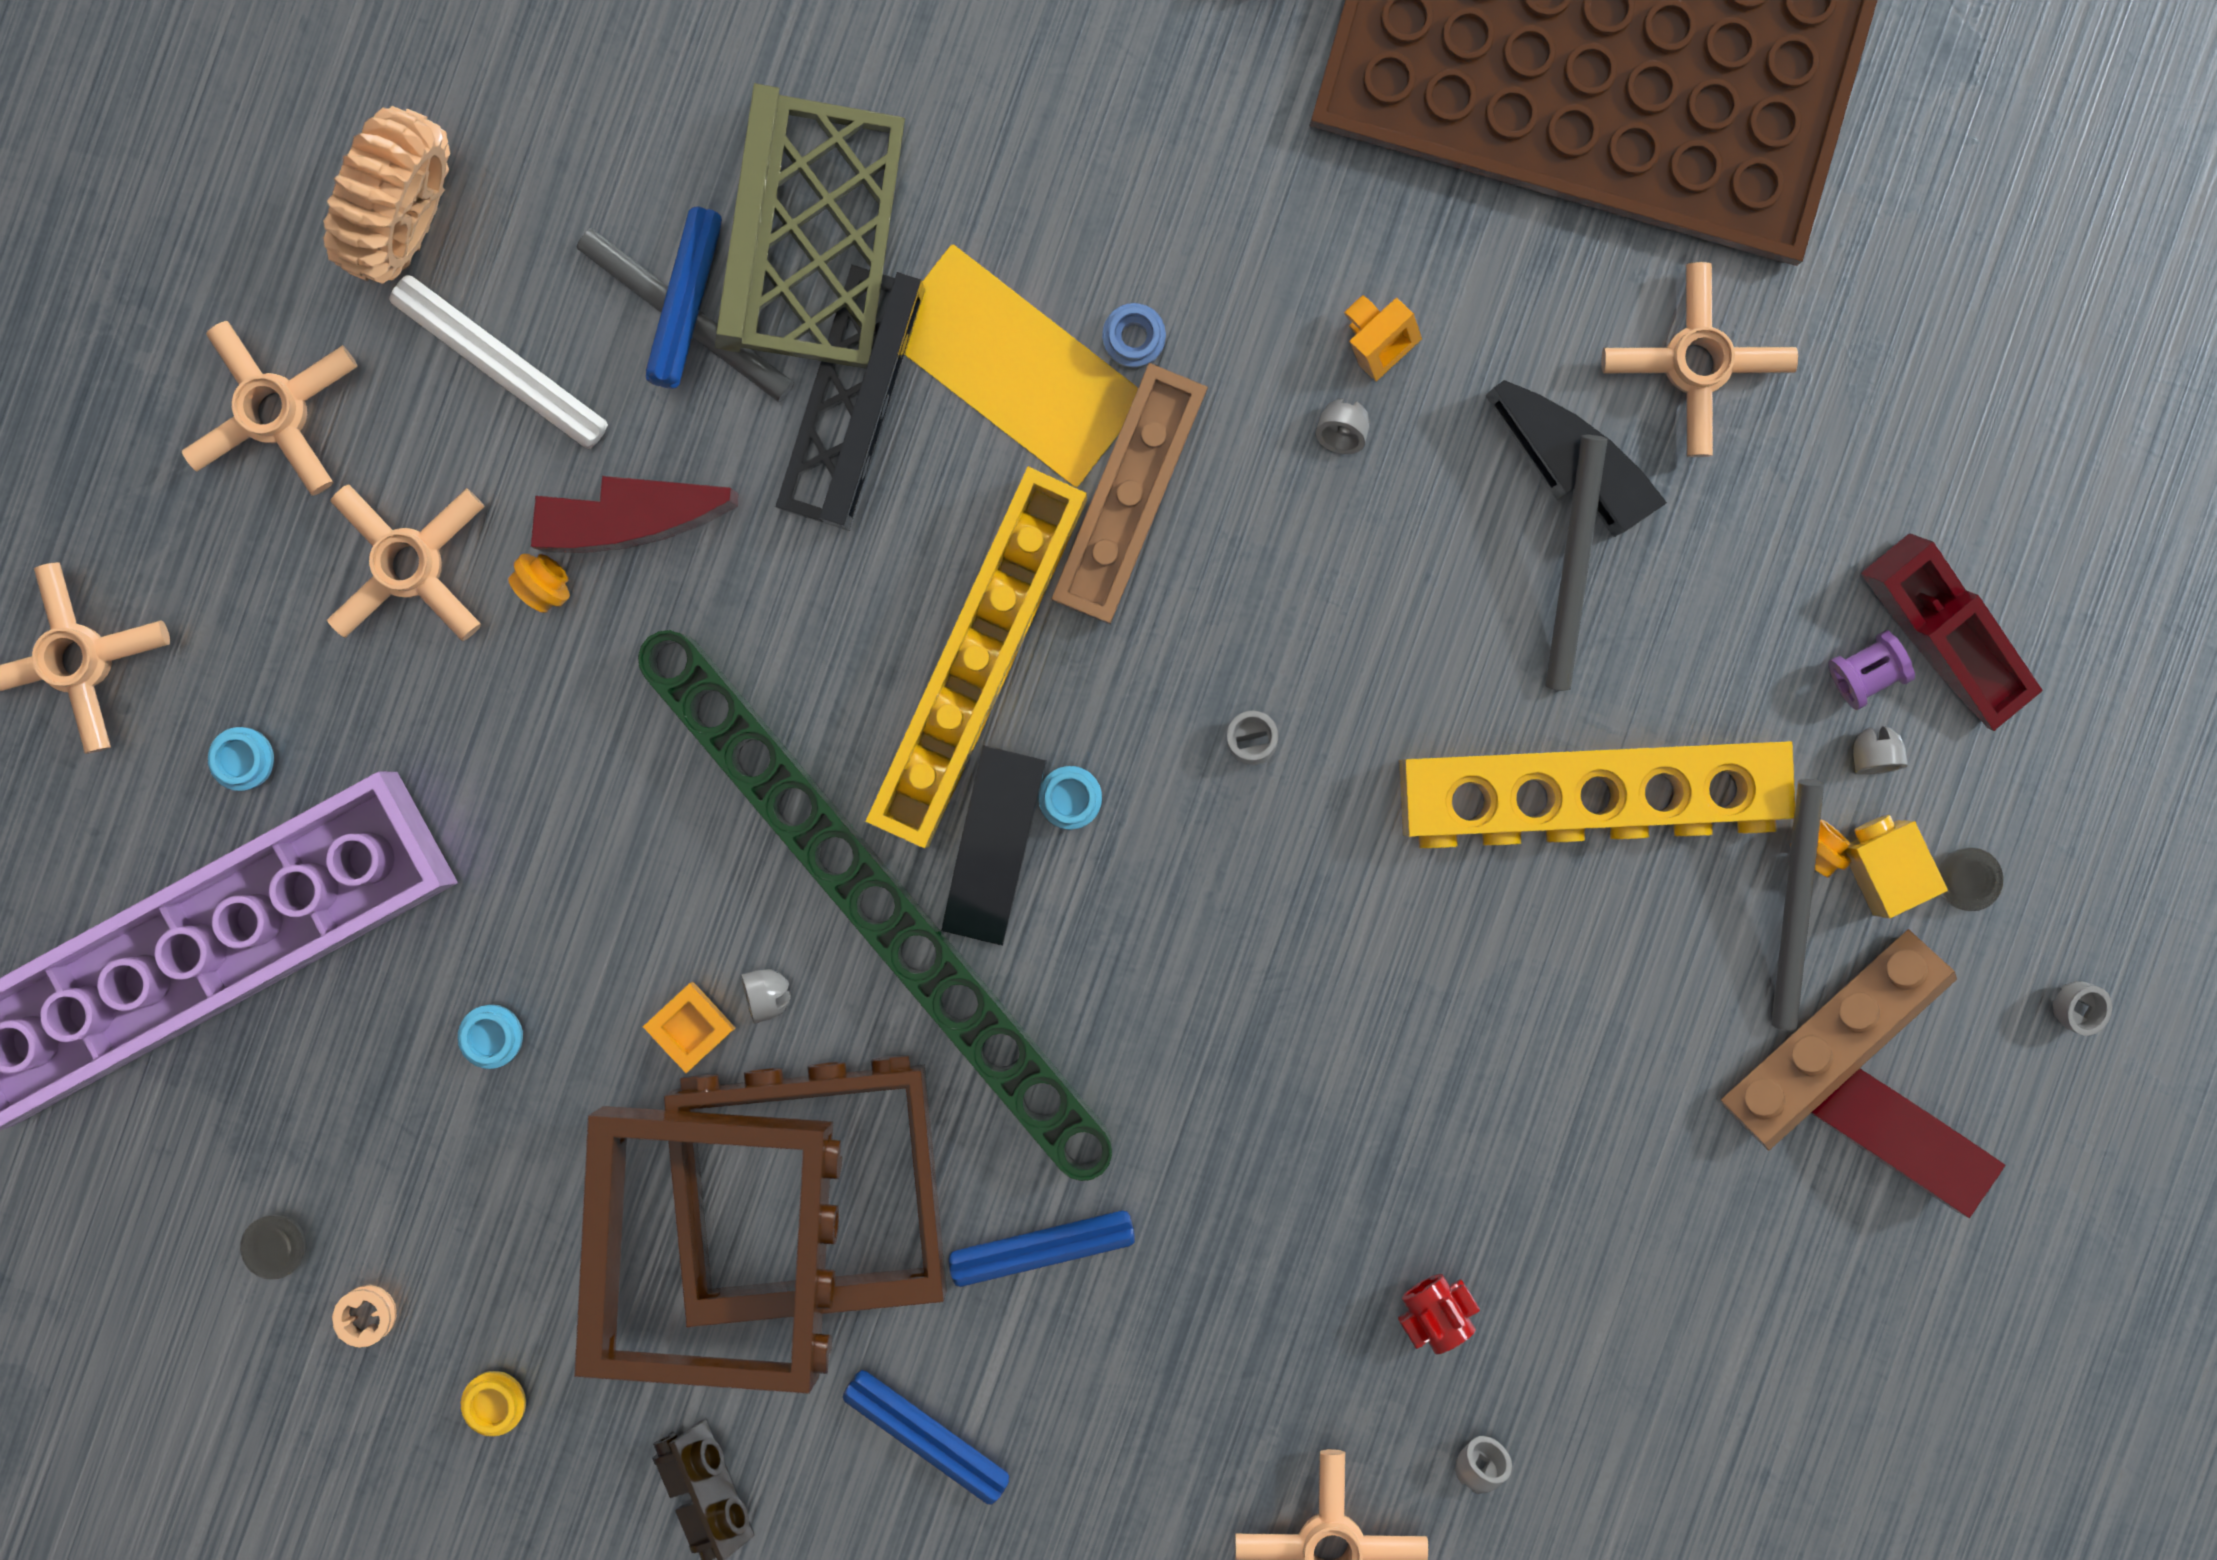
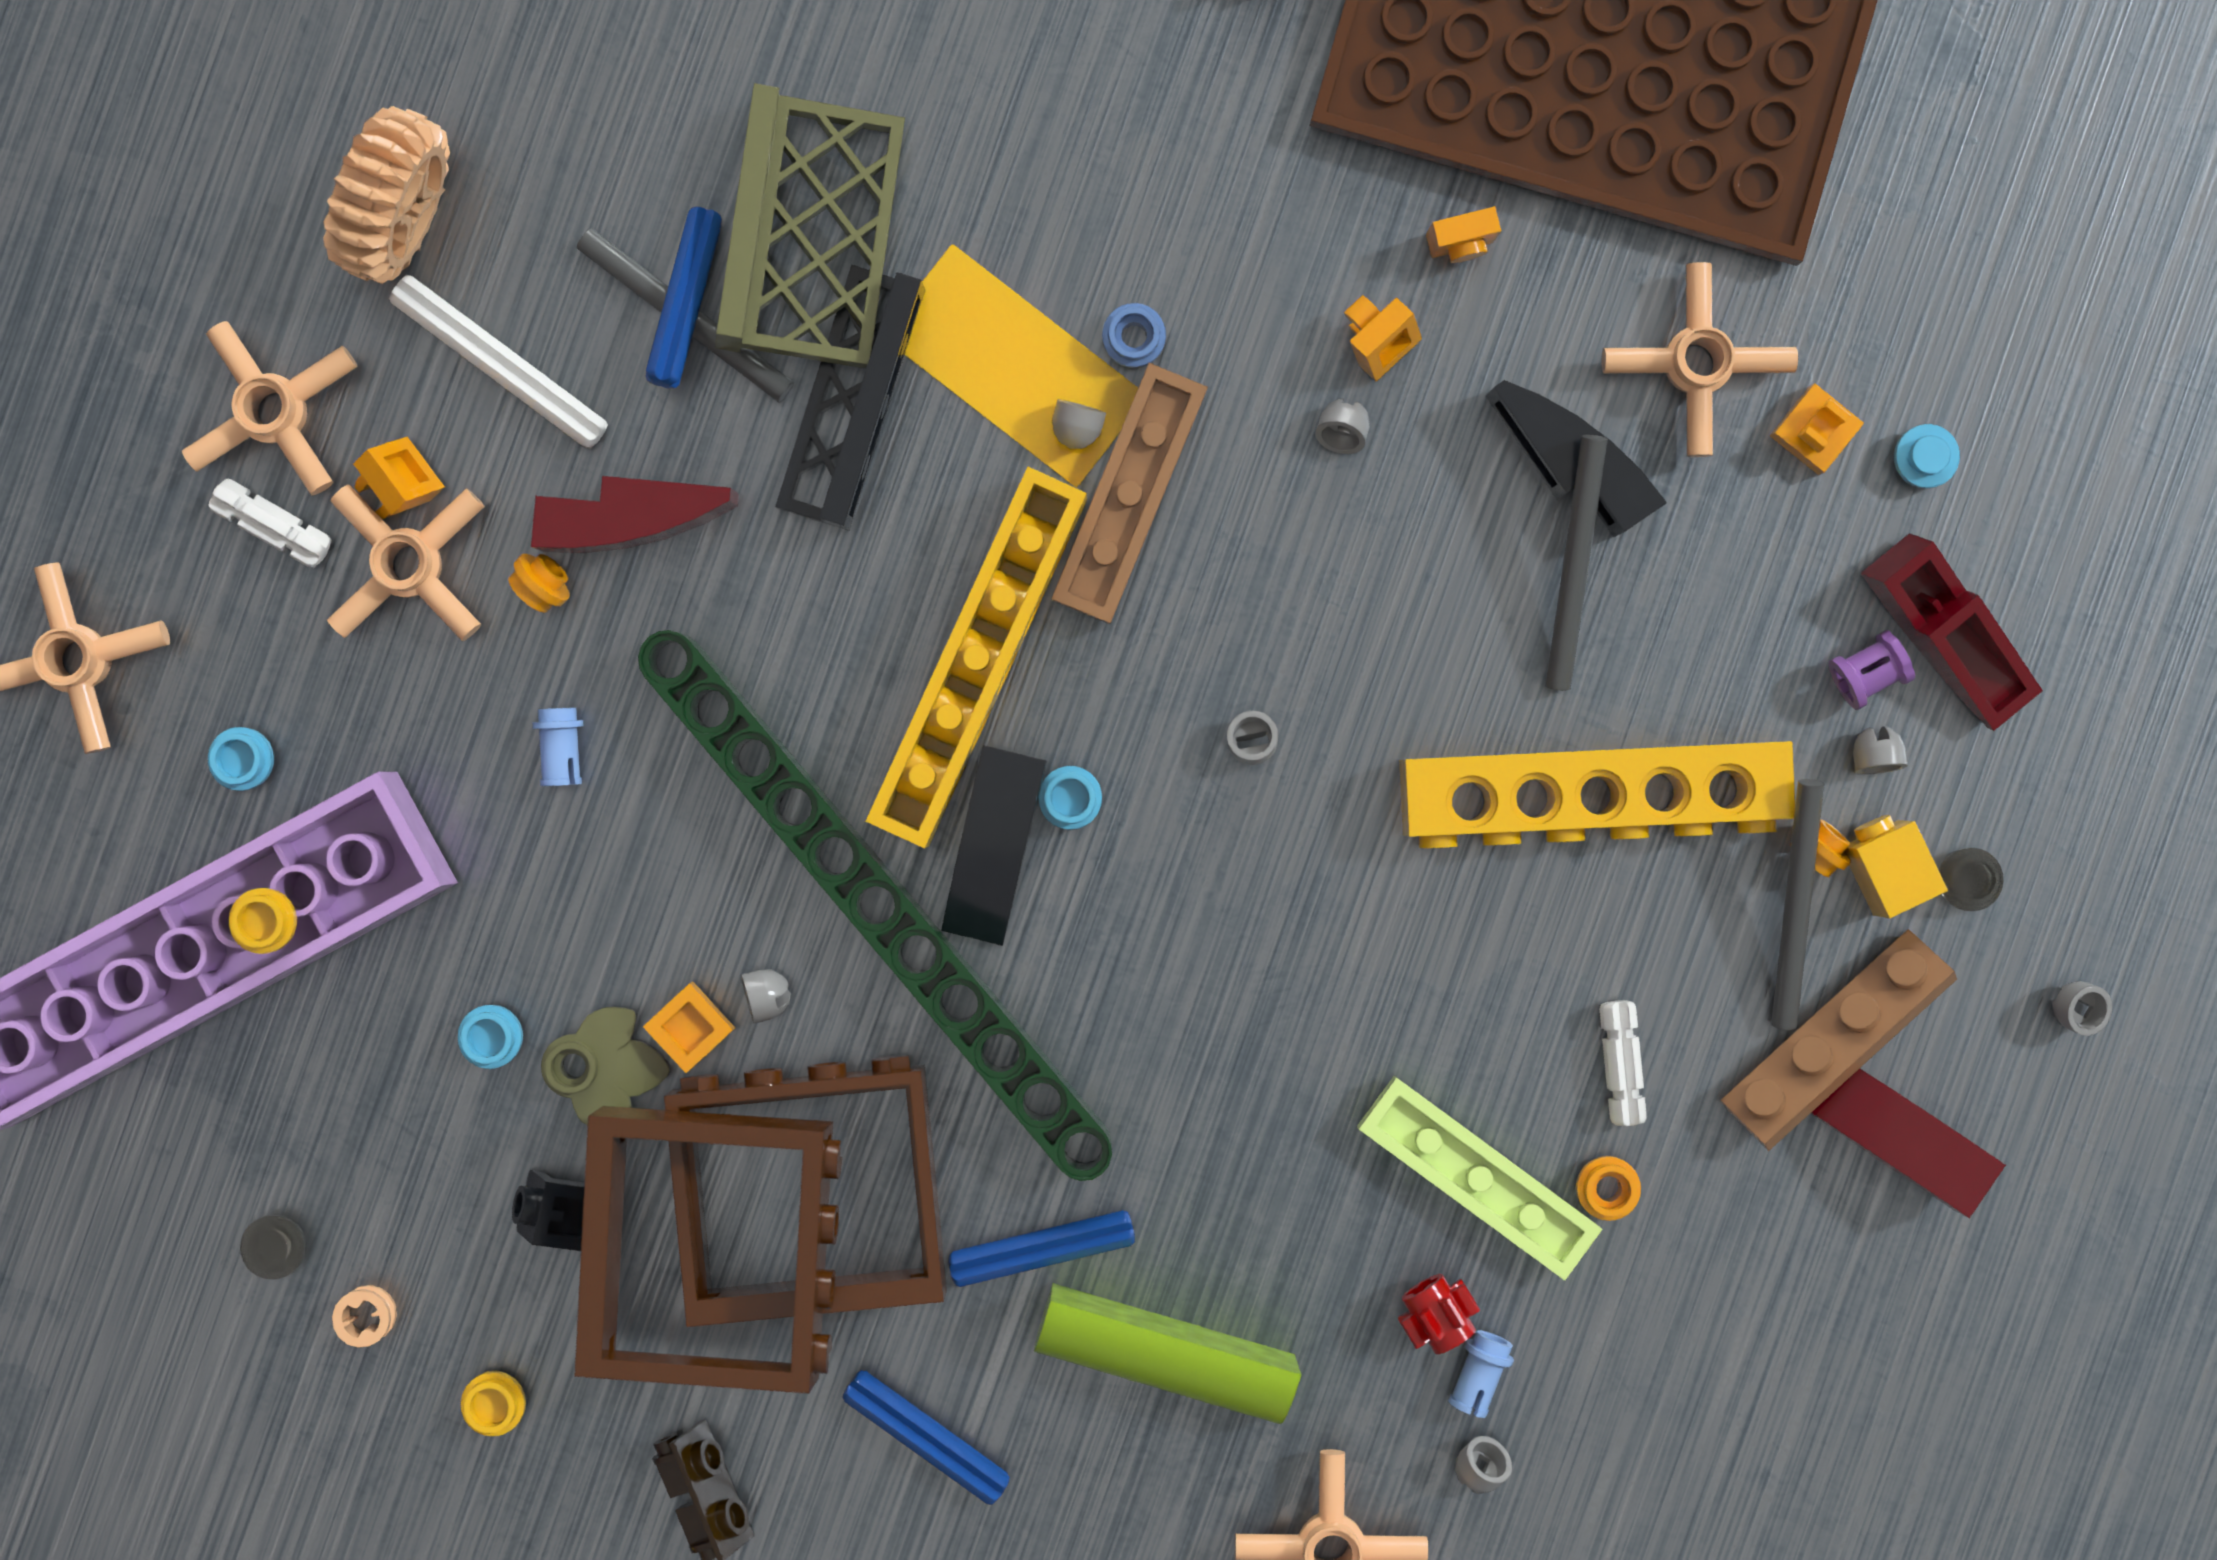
none -> white axle [208,479,332,568]
none -> yellow plate [229,888,297,954]
none -> light orange tile [353,436,445,519]
none -> black bracket [512,1170,585,1251]
none -> light blue pin [532,707,584,786]
none -> olive plate [541,1007,670,1126]
none -> lime brick [1034,1283,1301,1425]
none -> light grey hinge [1052,399,1106,449]
none -> yellowish green plate [1357,1076,1603,1280]
none -> light orange plate [1426,206,1501,263]
none -> light blue pin [1448,1330,1514,1418]
none -> light orange plate [1576,1156,1641,1221]
none -> white axle [1599,1000,1647,1126]
none -> light orange tile [1769,383,1864,475]
none -> medium azure plate [1894,424,1960,489]

